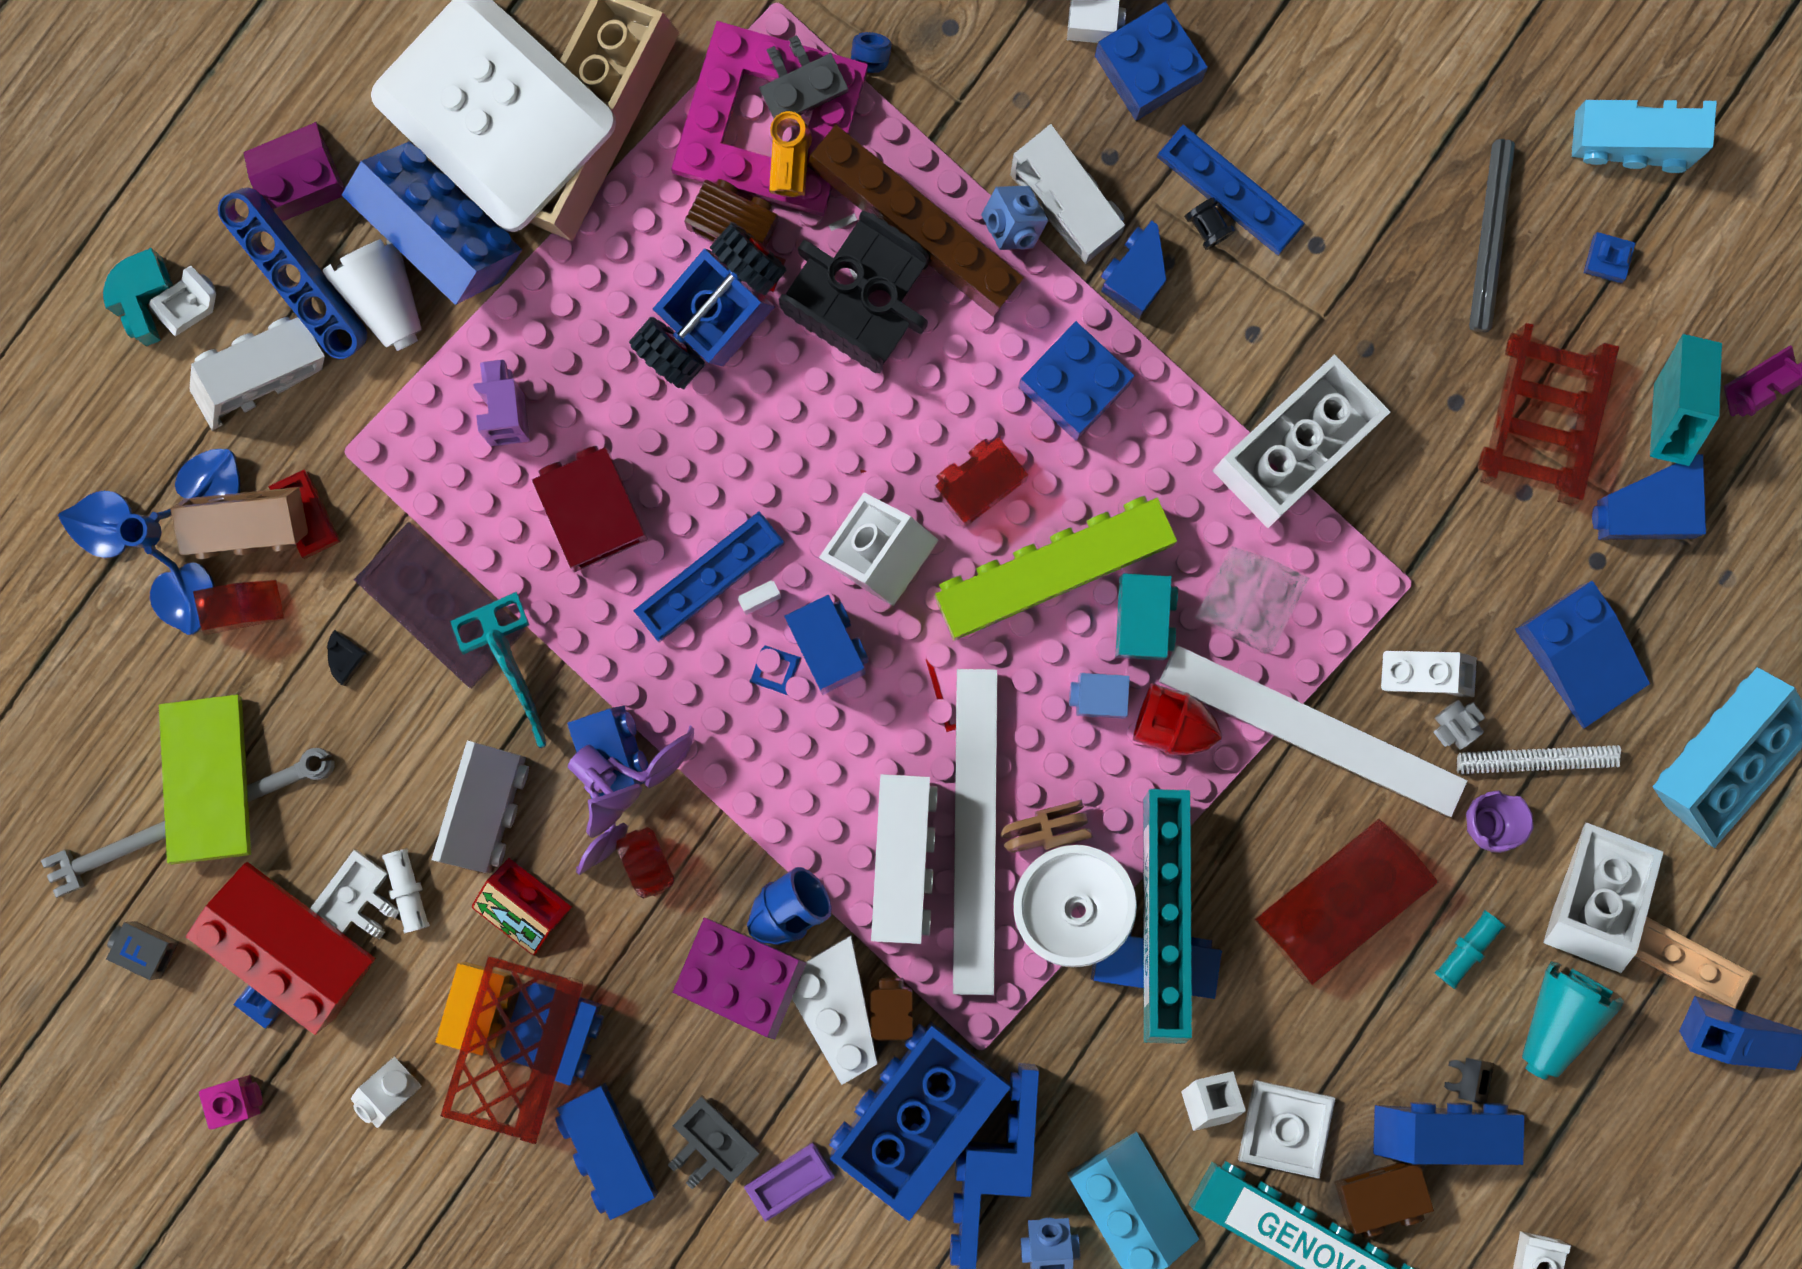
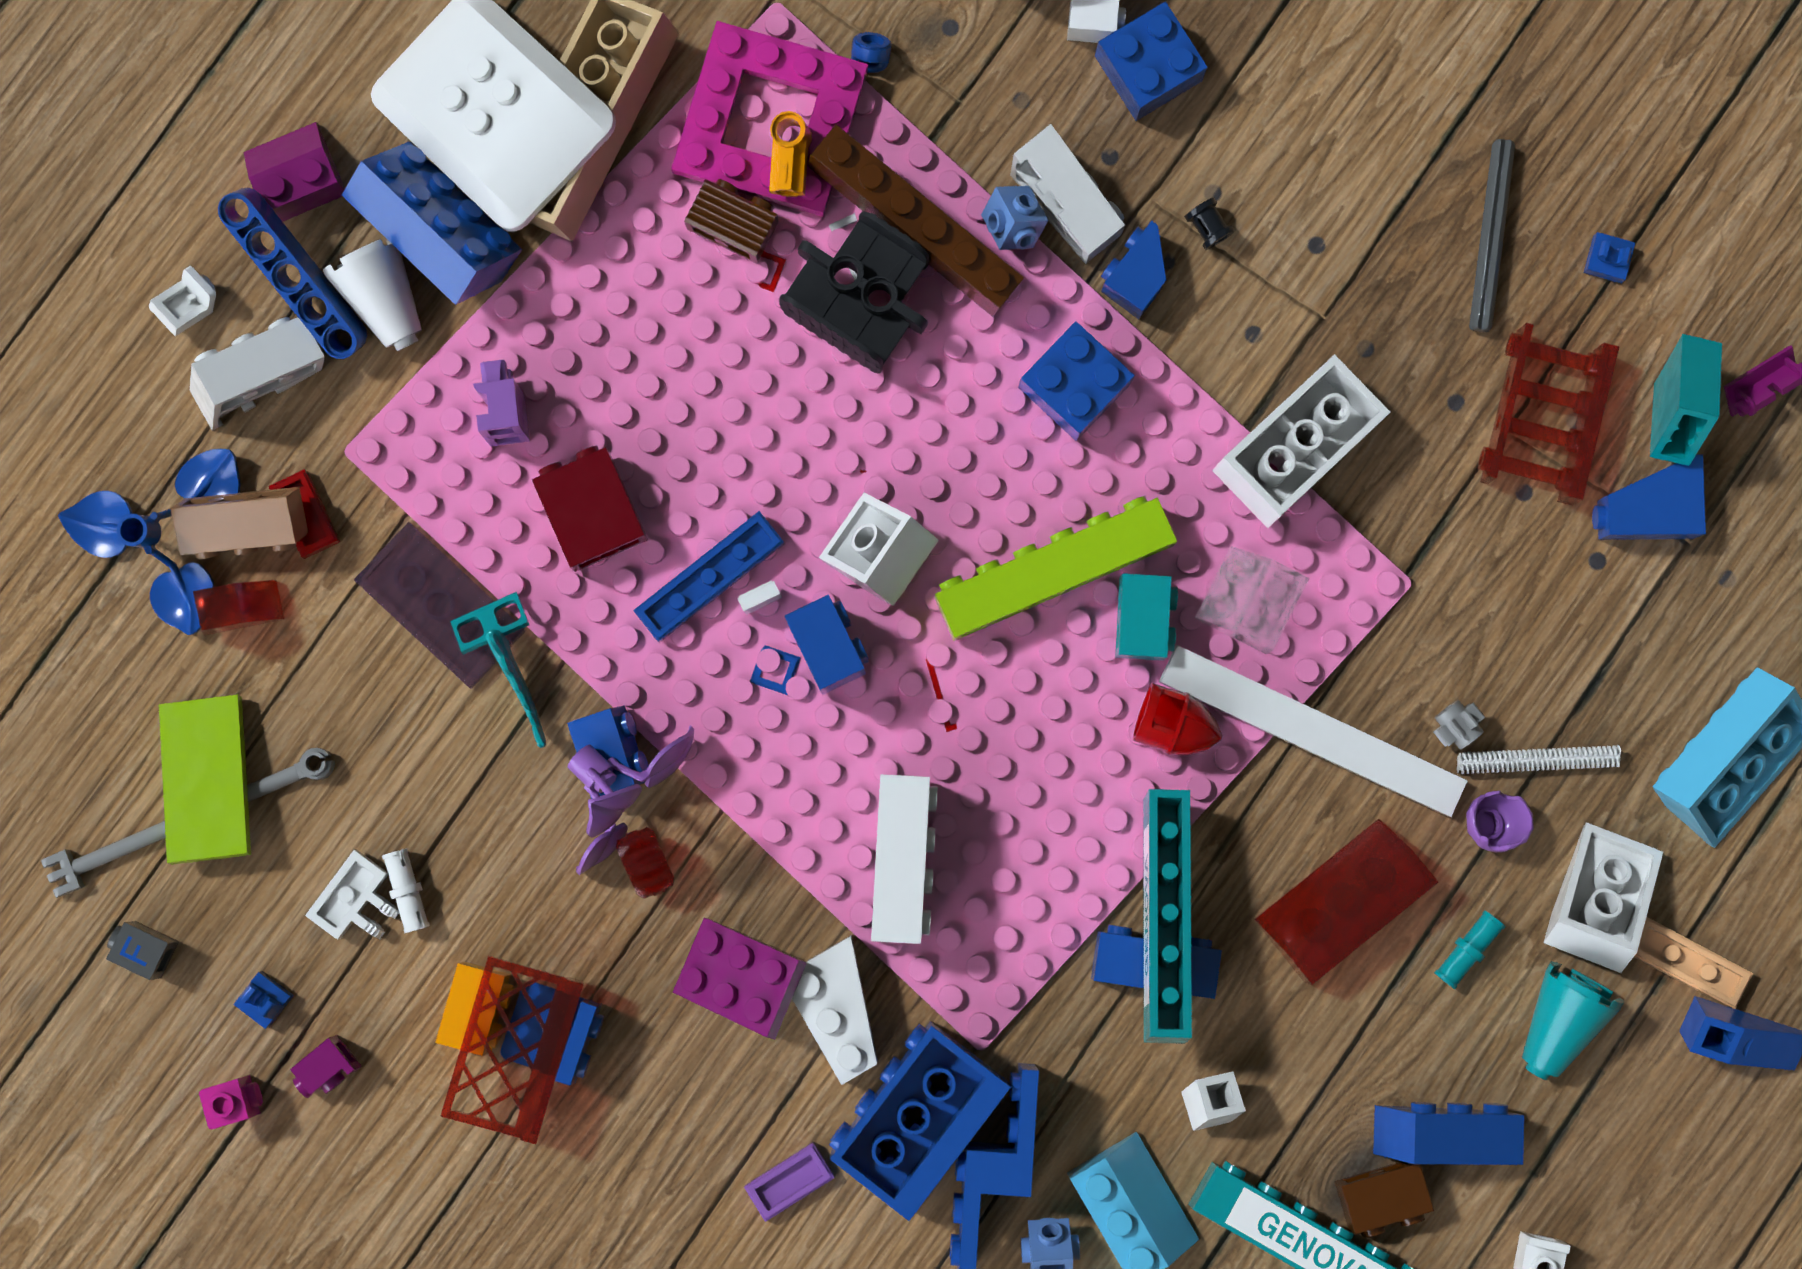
teal brick [103,248,173,346] -> none
red slope [186,861,376,1035] -> none
black tile [327,630,369,686] -> none
white bracket [351,1056,421,1128] -> none
white slope [431,740,529,873] -> none
panel [472,858,572,955] -> none
blue brick [555,1083,658,1220] -> none
brick [629,222,787,389] -> none
dark grey hinge [668,1095,760,1189] -> none
blue helmet [747,867,832,945] -> none
dark grey hinge [759,35,849,119] -> none
reddish brown brick [871,978,913,1040] -> none
clear red brick [934,437,1028,529] -> none
white tile [953,669,997,995] -> none
medium nougat arm [1001,799,1093,853] -> none
white dish [1013,845,1137,967] -> none
medium blue brick [1069,673,1130,719] -> none
blue tile [1157,124,1305,256] -> none
white tile [1238,1080,1335,1178] -> none
white bracket [1381,651,1477,697] -> none
black tile [1444,1058,1494,1103] -> none
blue slope [1515,580,1650,728] -> none
medium azure wedge [1571,100,1717,173] -> none
none -> magenta brick [290,1035,362,1098]

